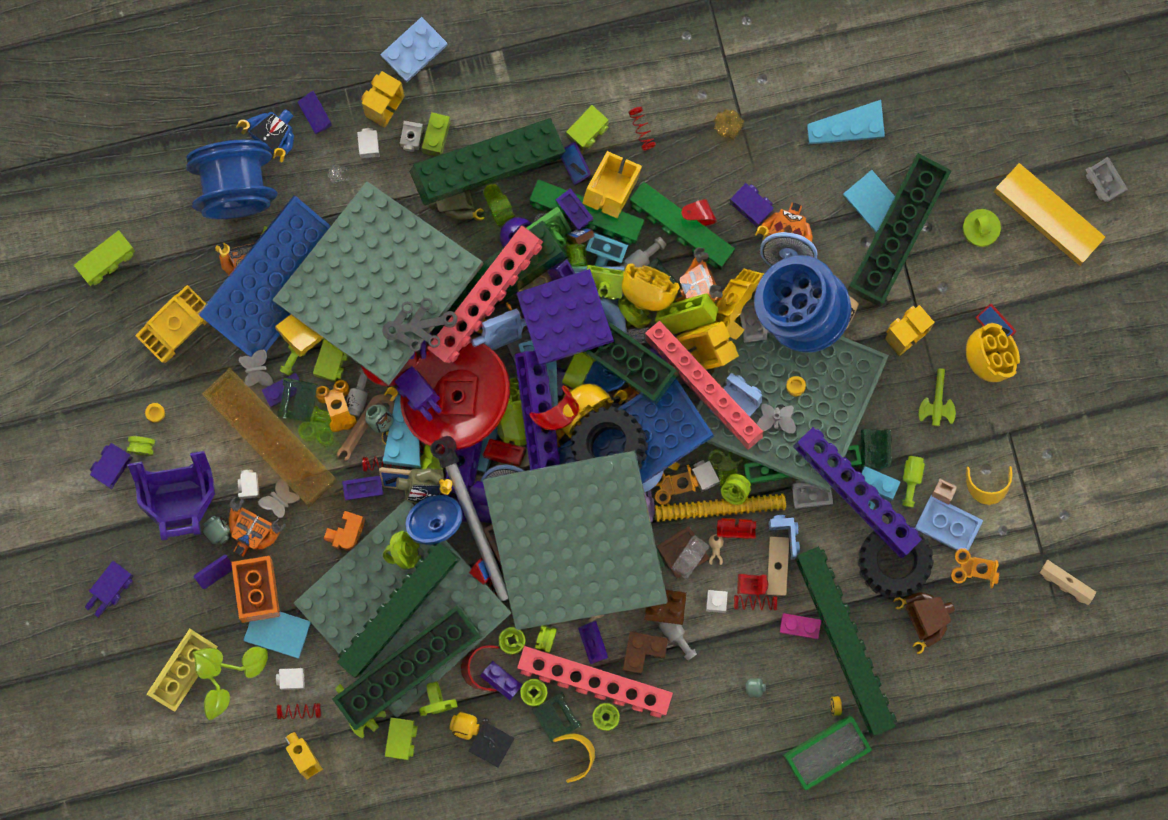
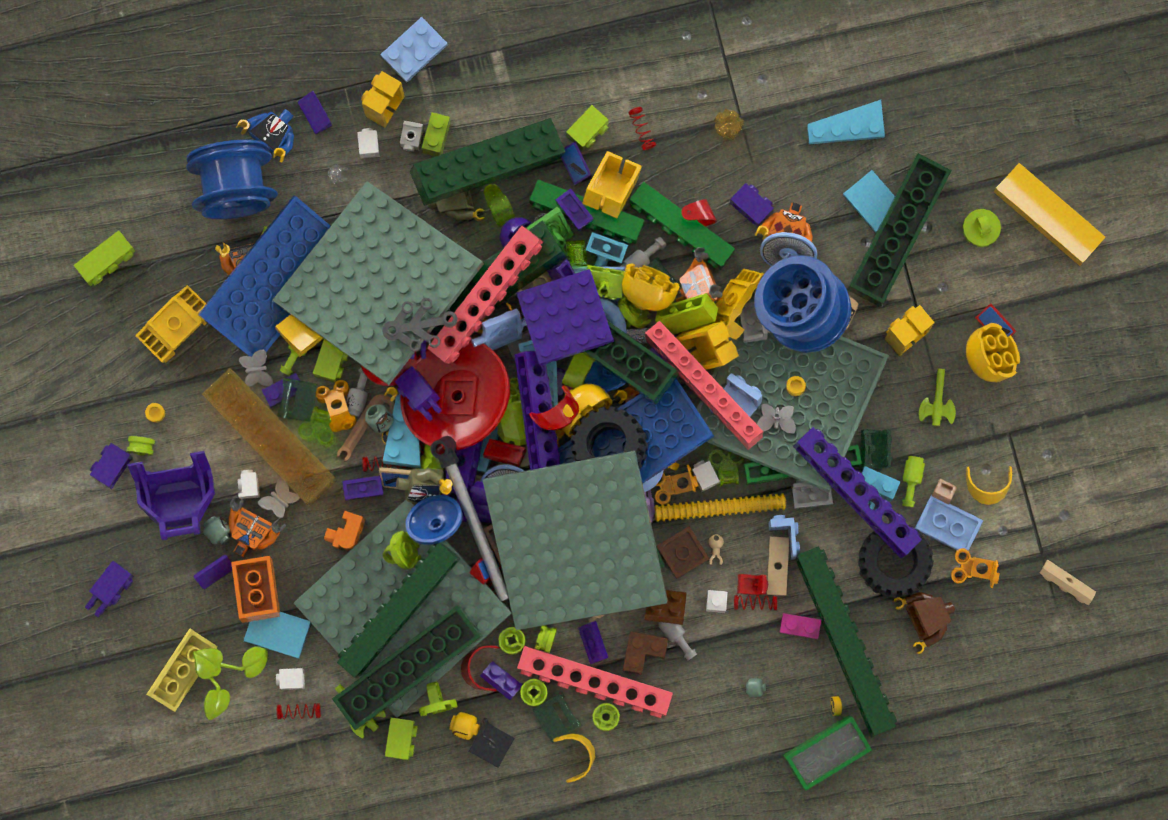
yellow torso [285,732,323,780] -> none
reddish brown tile [565,227,595,244] -> none
clear brick [672,535,710,580] -> none
red hinge [717,518,756,539] -> none
lime wheel [721,474,751,505] -> none
light grey bracket [1085,157,1128,202] -> none

